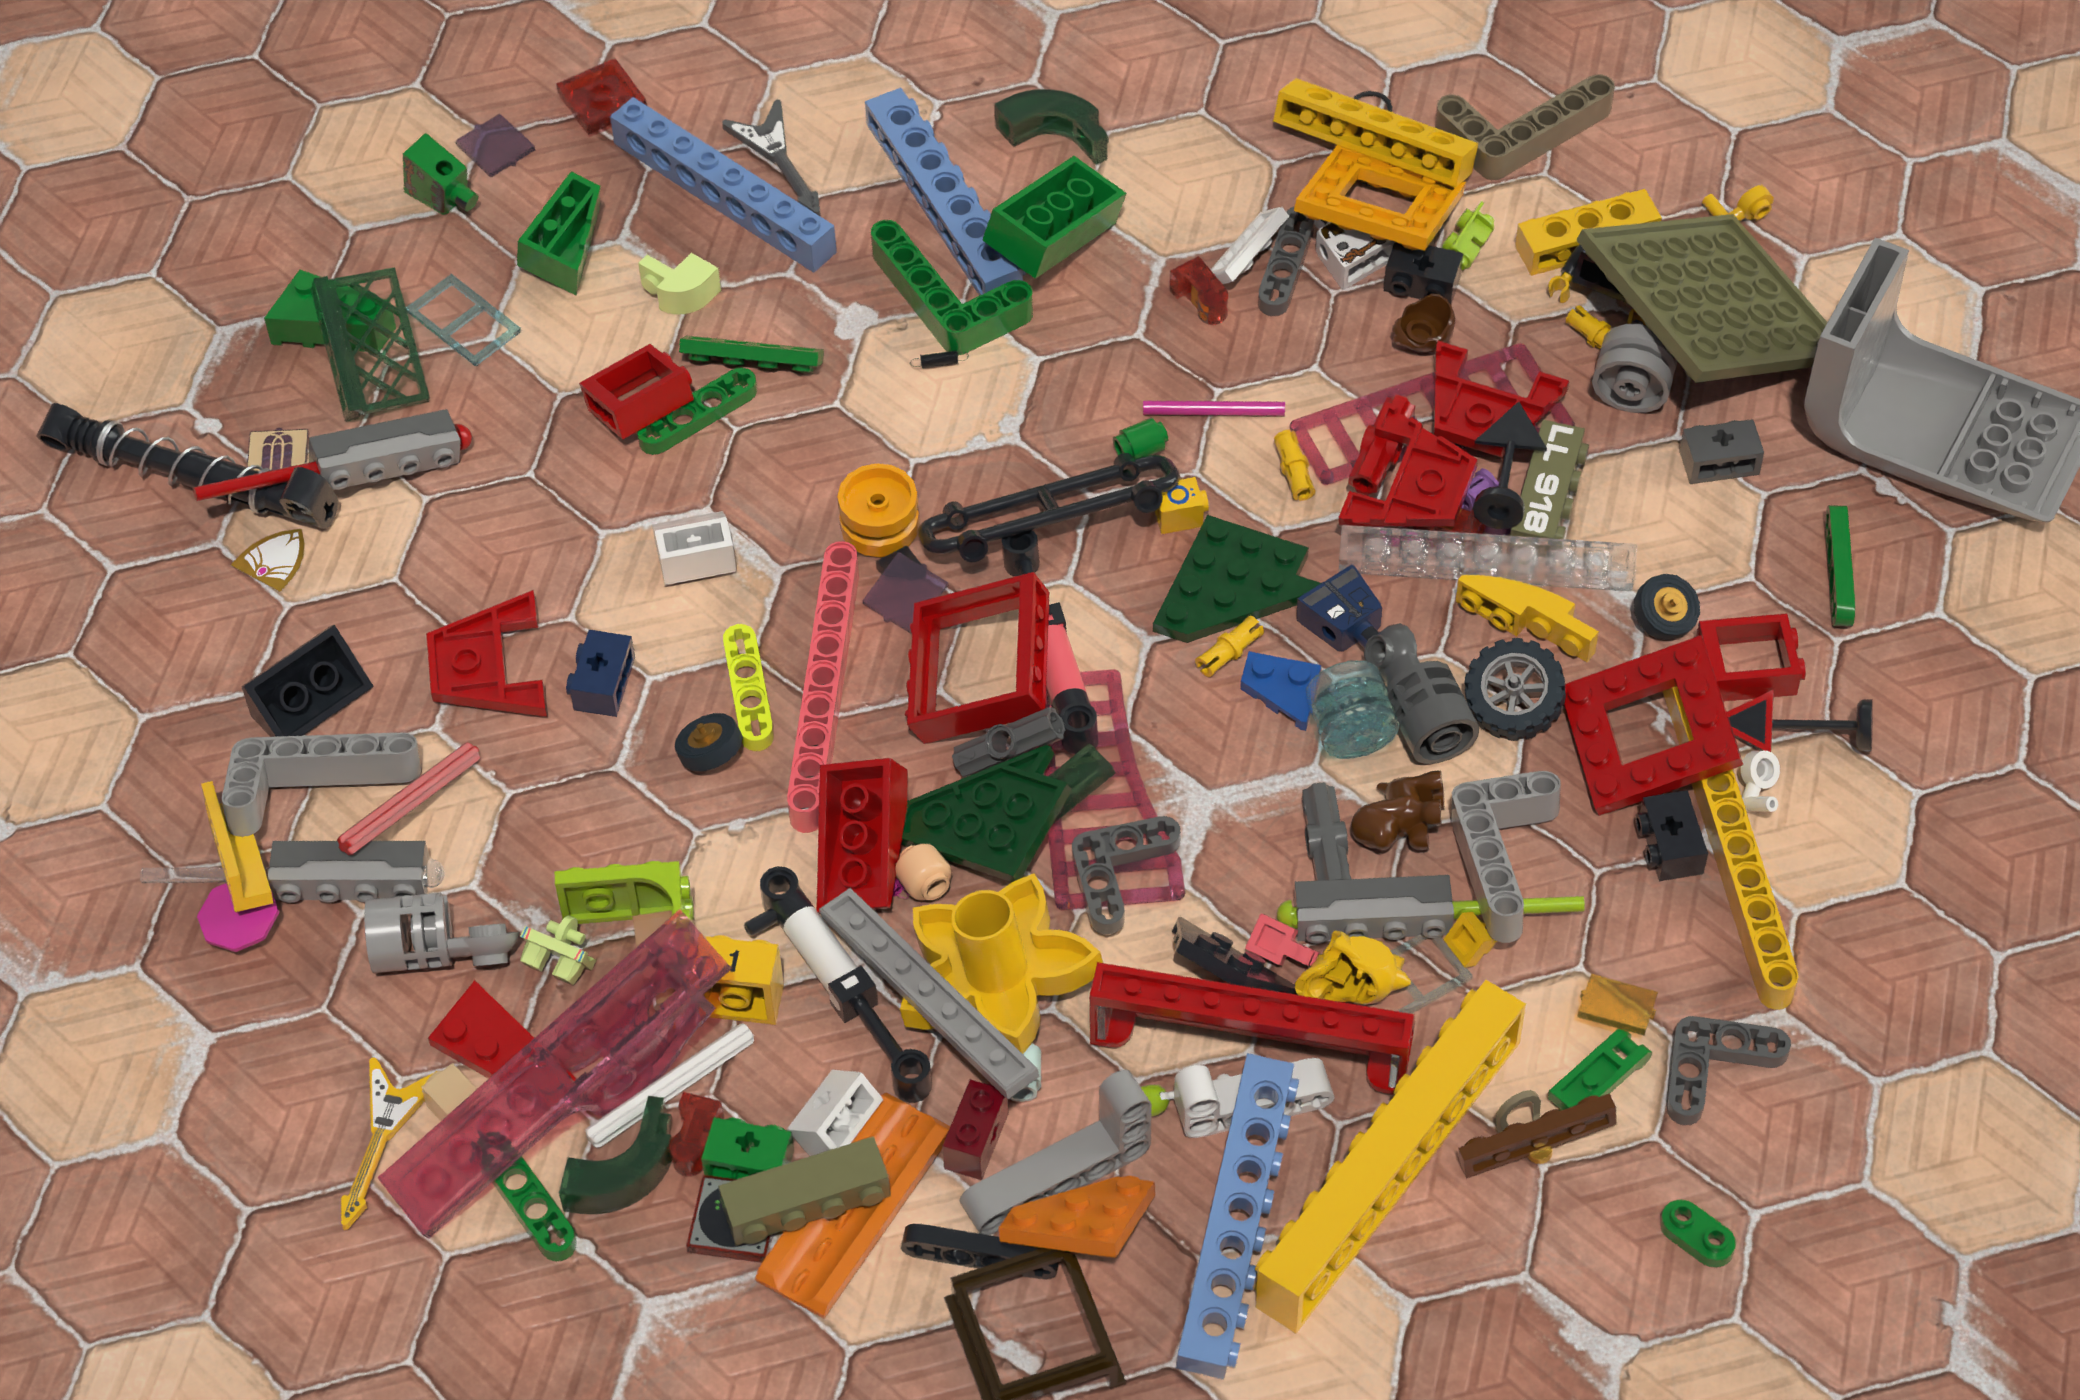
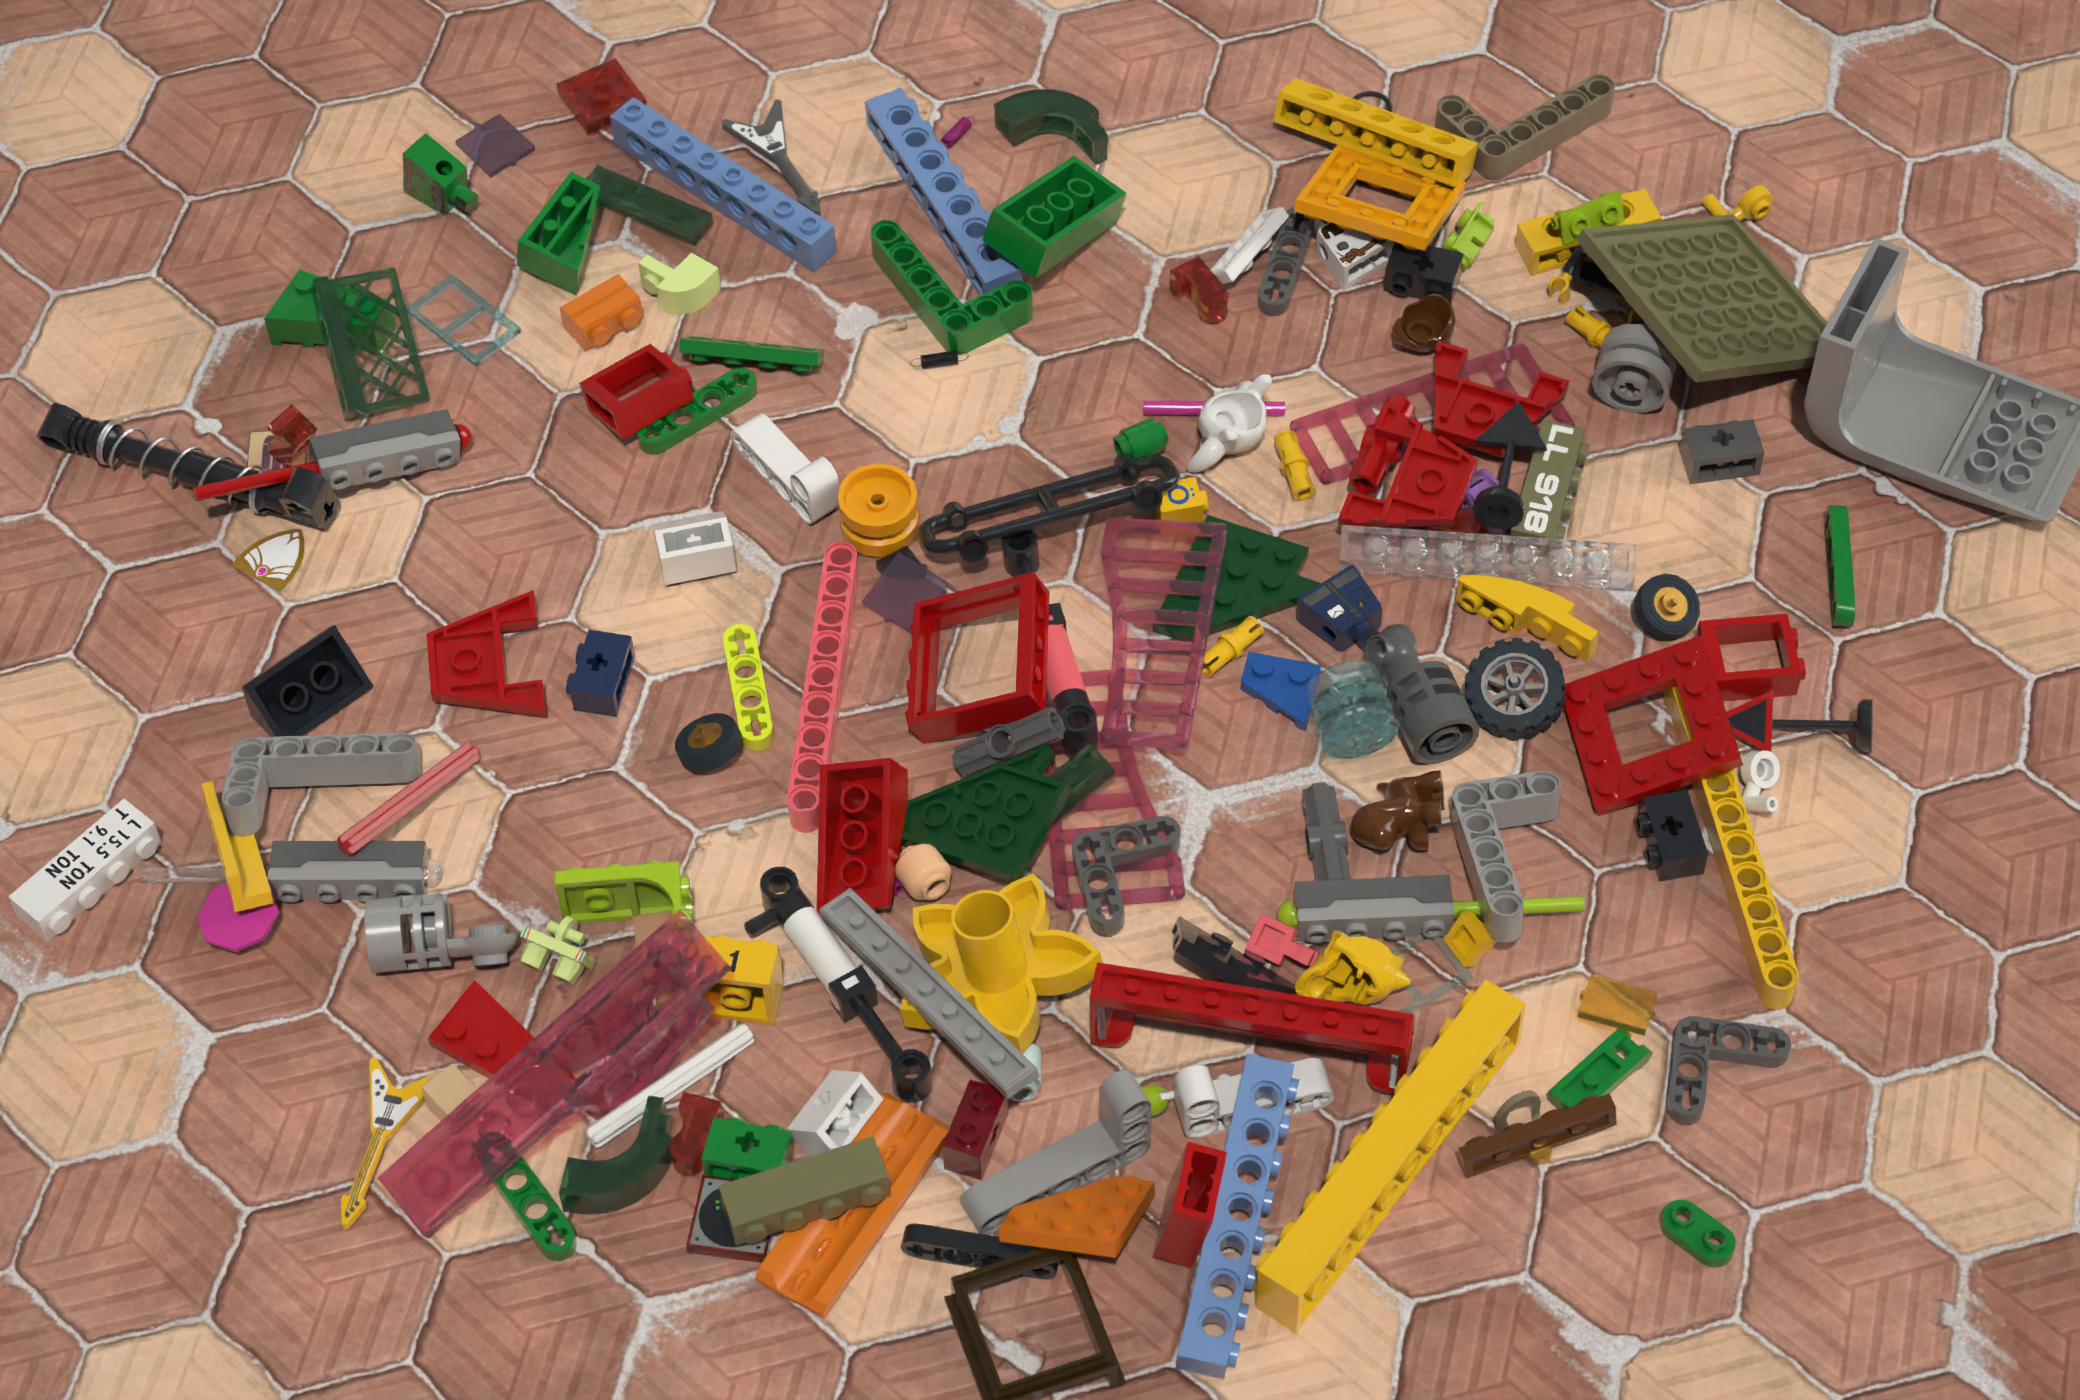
none -> white brick [8,799,162,942]
none -> clear red leg [267,404,318,467]
none -> orange brick [560,274,643,351]
none -> clear green plate [586,165,713,245]
none -> white beam [730,413,839,524]
none -> dark pink piece [941,115,975,148]
none -> clear pink bar [1100,518,1228,749]
none -> red brick [1153,1141,1227,1268]
none -> white piece [1186,374,1272,473]
none -> lime hinge [1550,189,1625,245]

